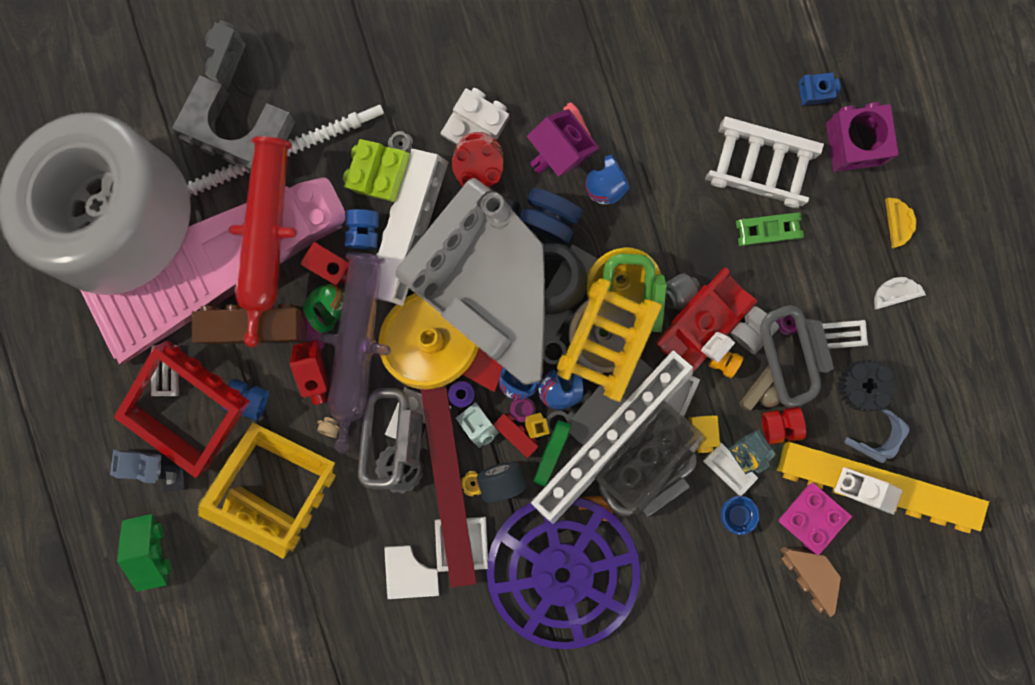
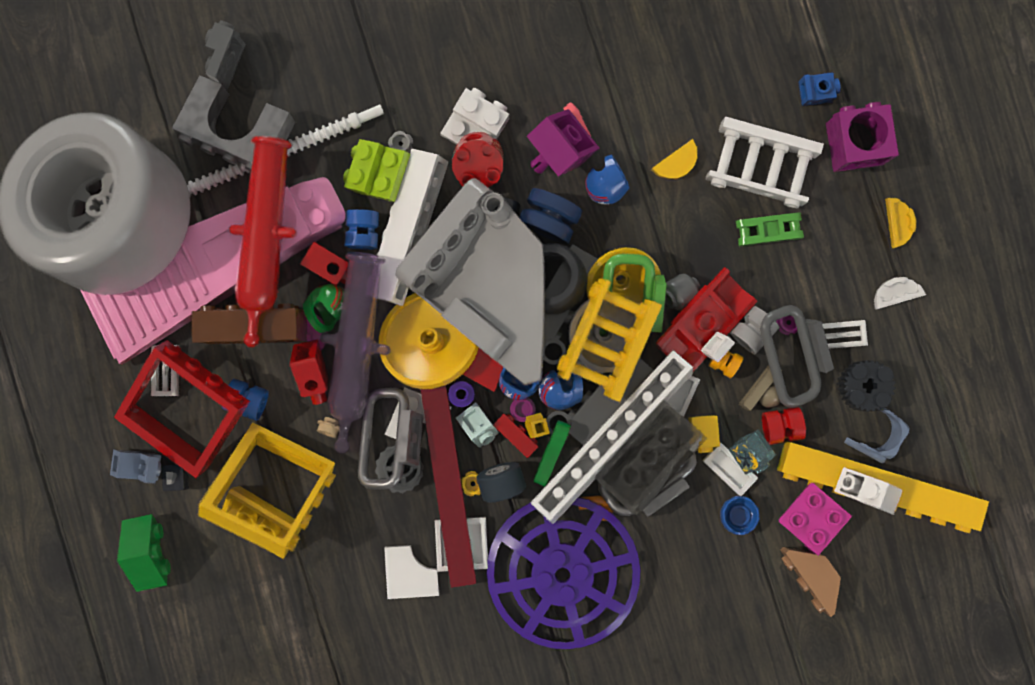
none -> yellow tile [651,139,697,179]

